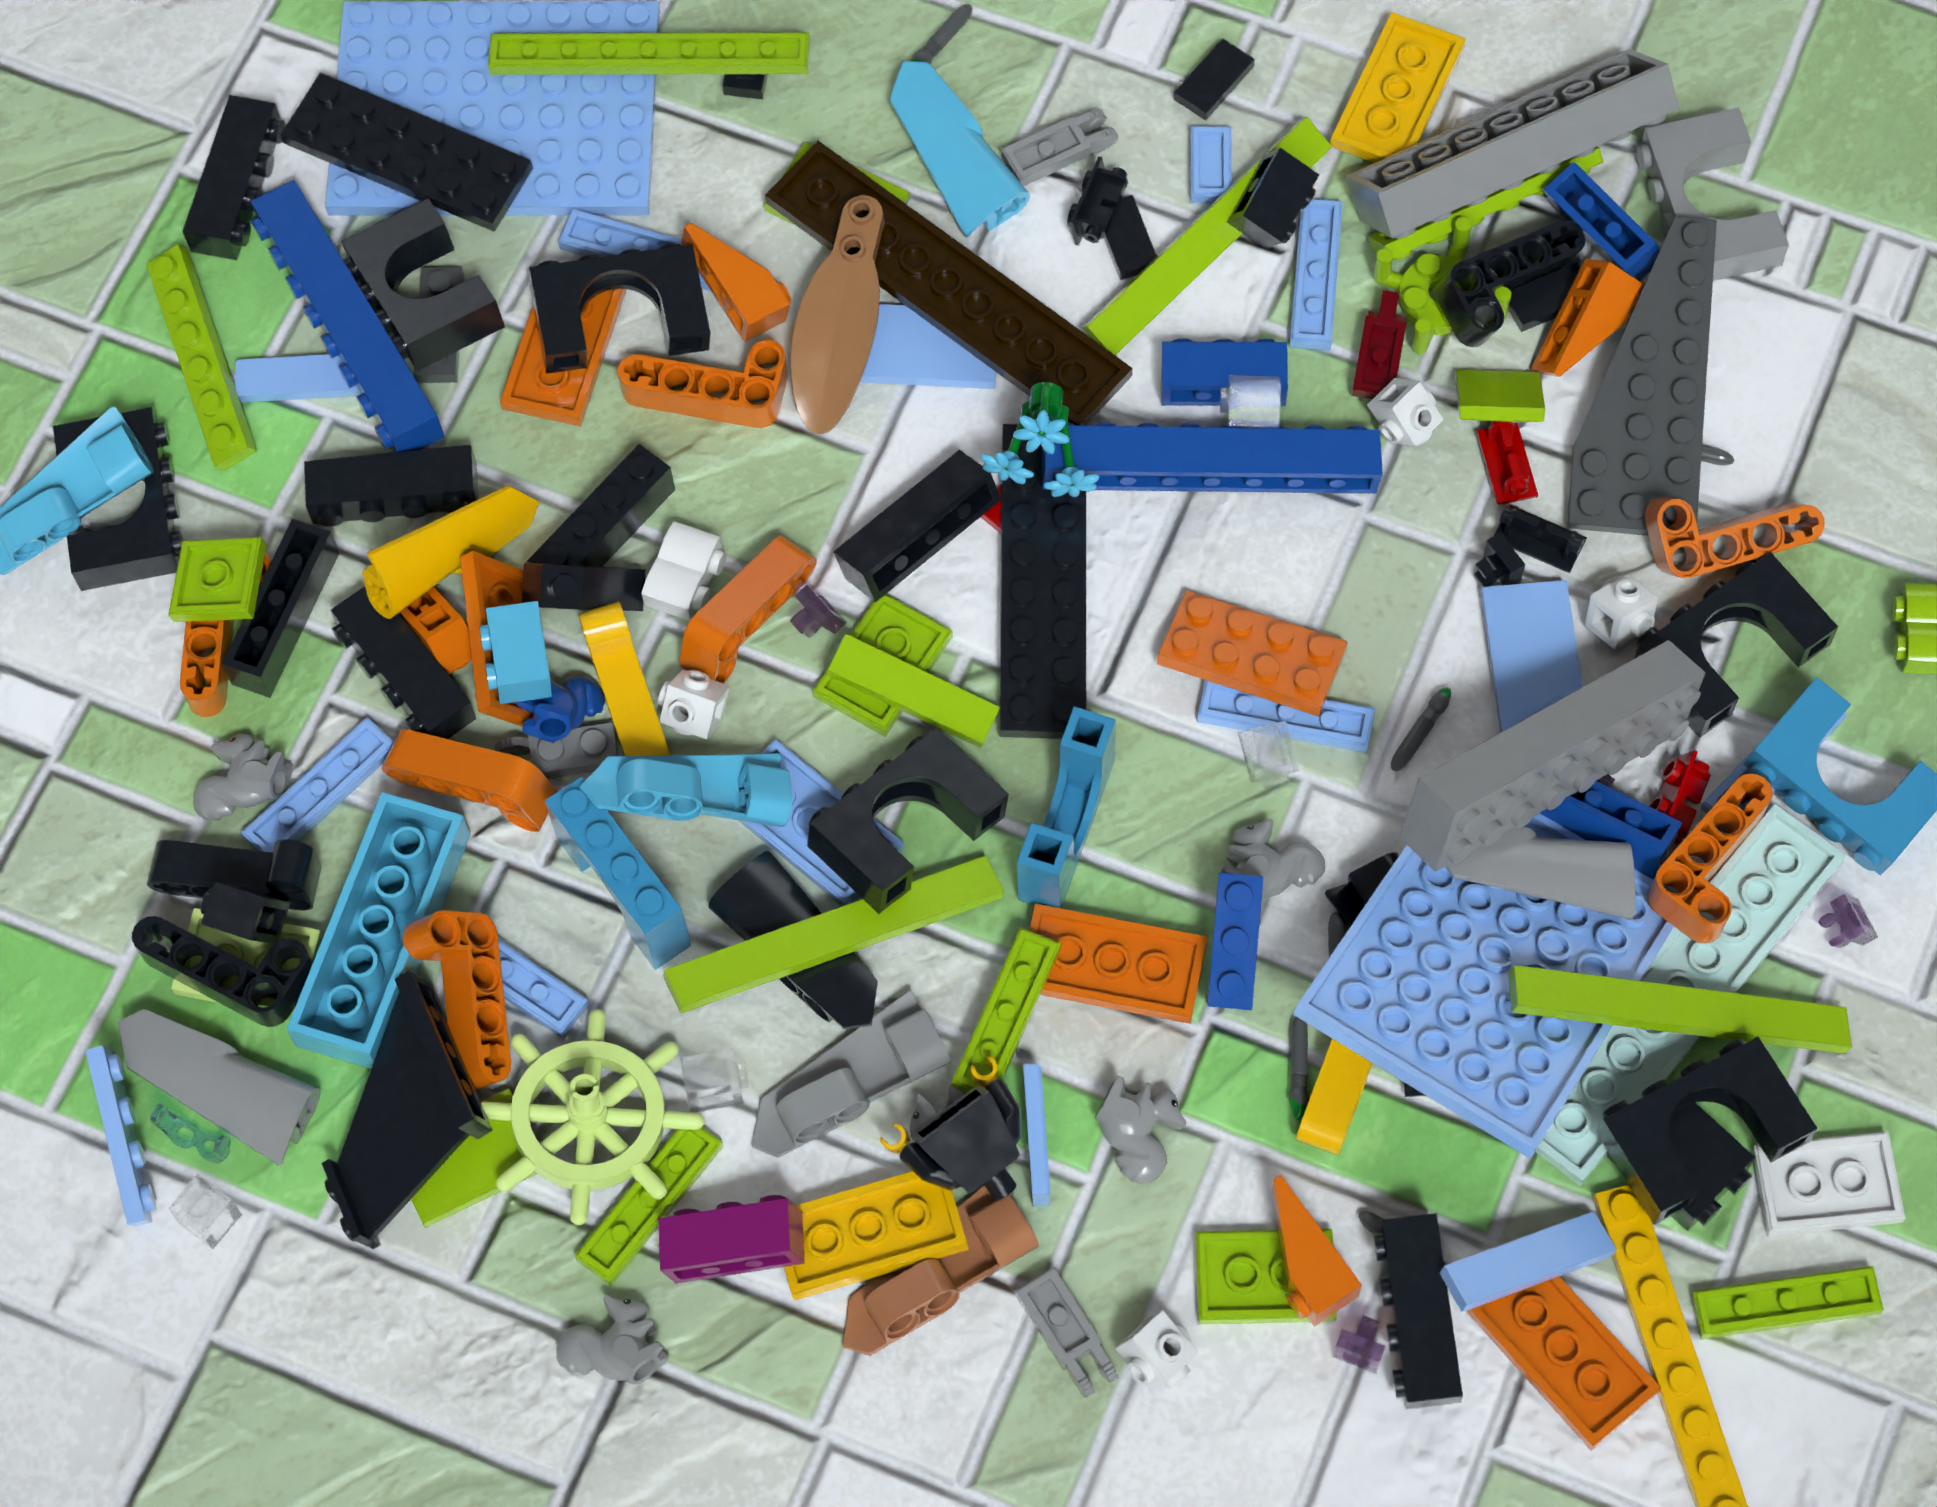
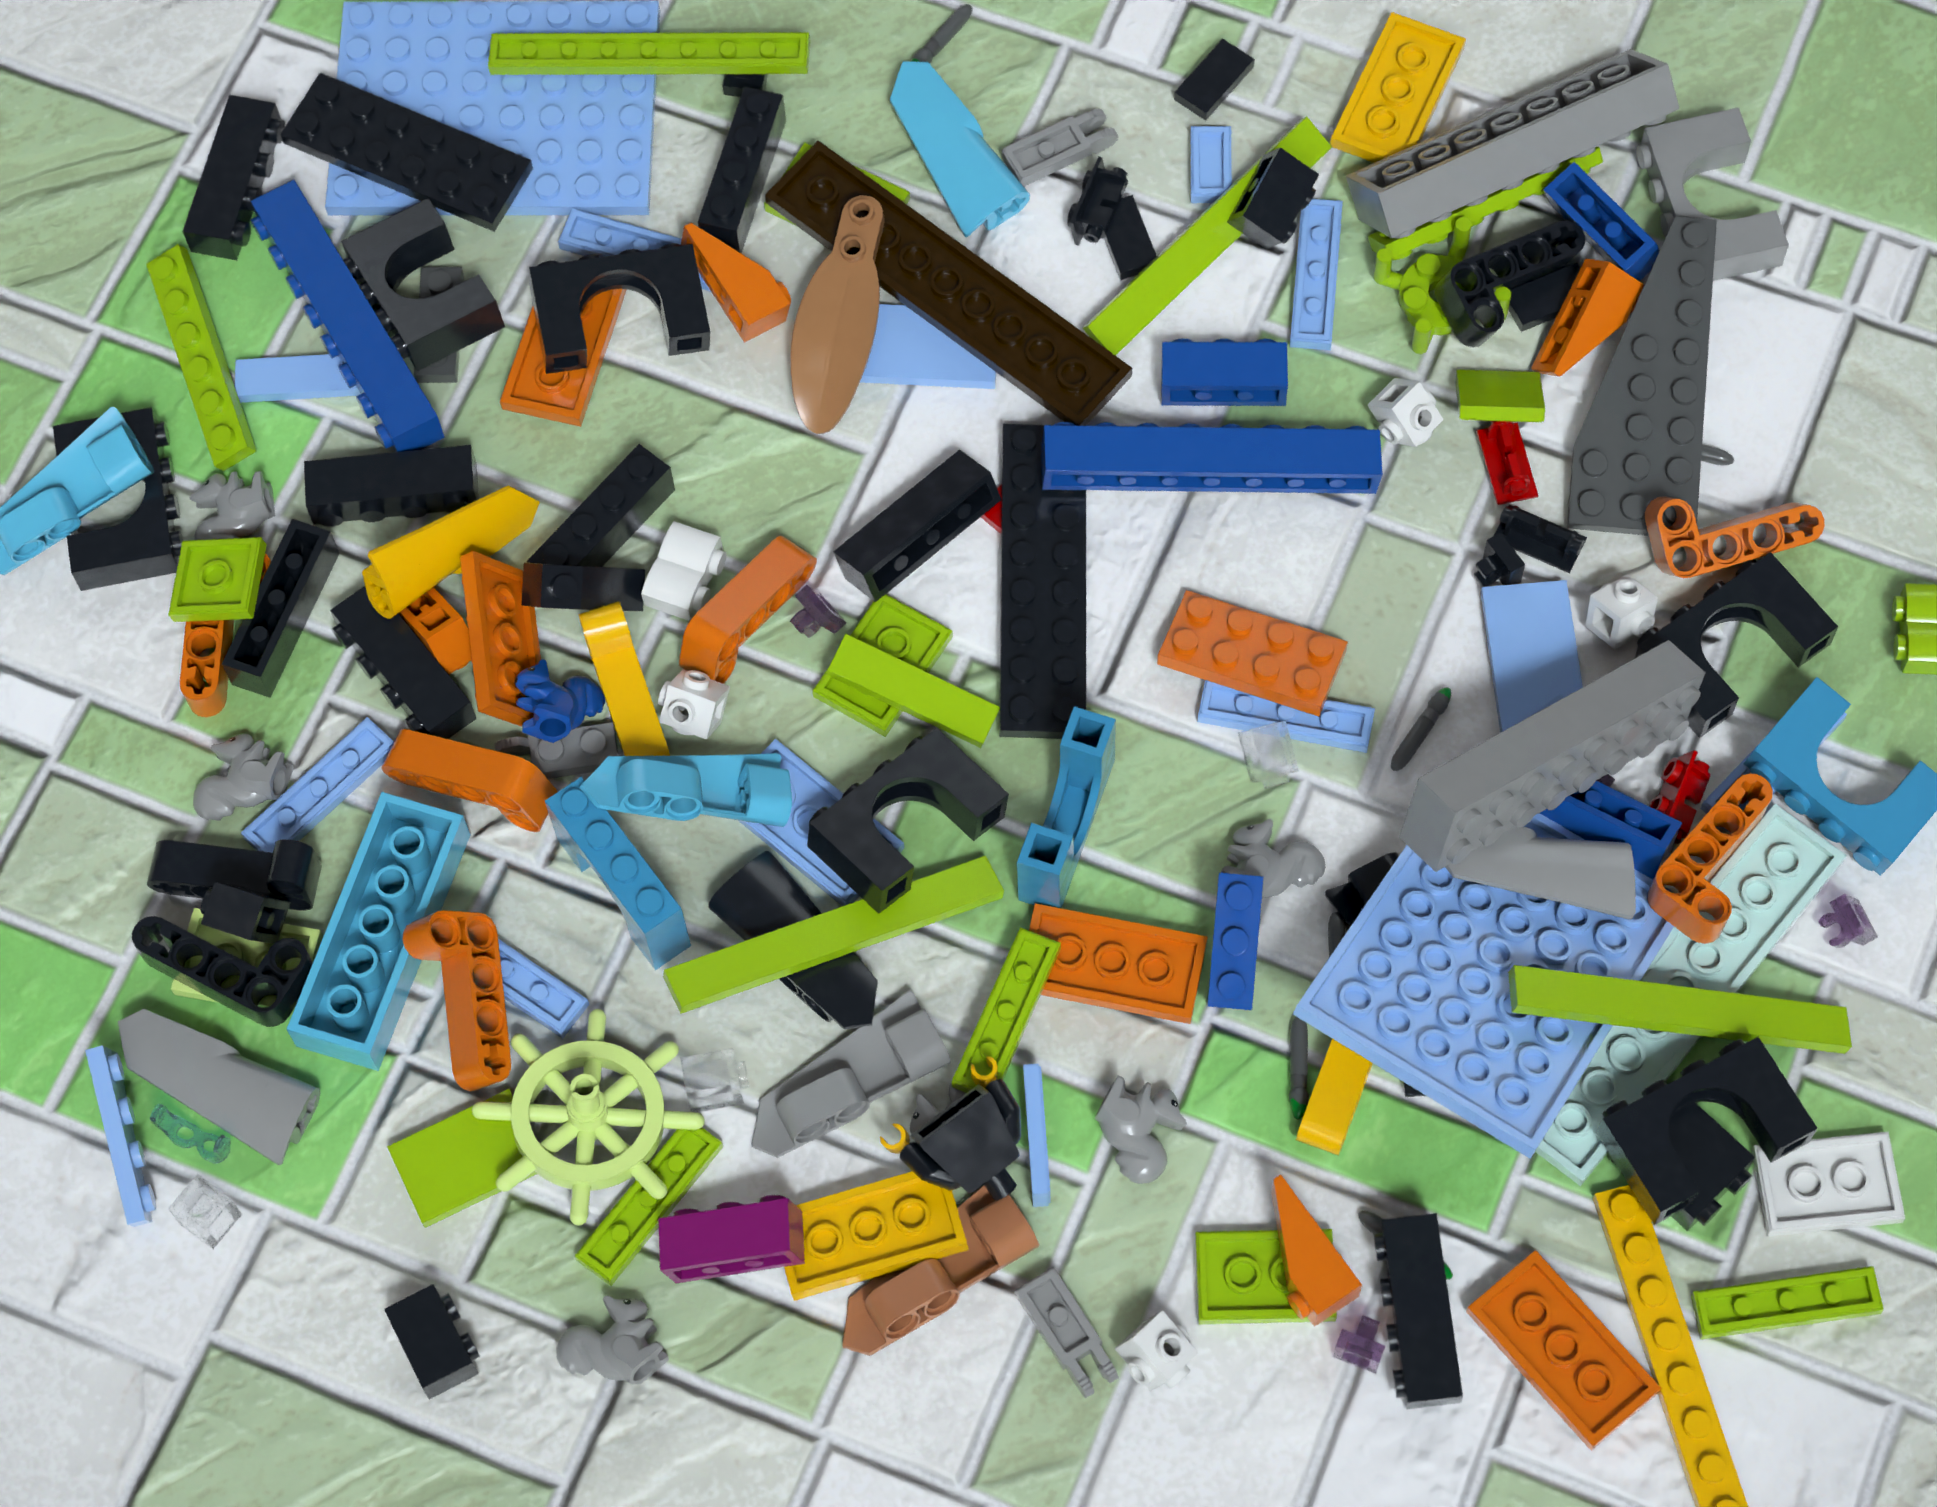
black piece [322,970,493,1250] -> none
medium azure brick [479,601,552,704] -> none
orange beam [618,340,788,428] -> none
medium azure plant [981,382,1099,498] -> none
clear brick [1220,375,1281,428] -> none
dark red hinge [1352,290,1407,399] -> none
light blue tile [1440,1211,1617,1312] -> none
none -> light grey animal [190,471,275,540]
none -> black brick [384,1284,480,1400]
none -> black brick [698,86,786,253]

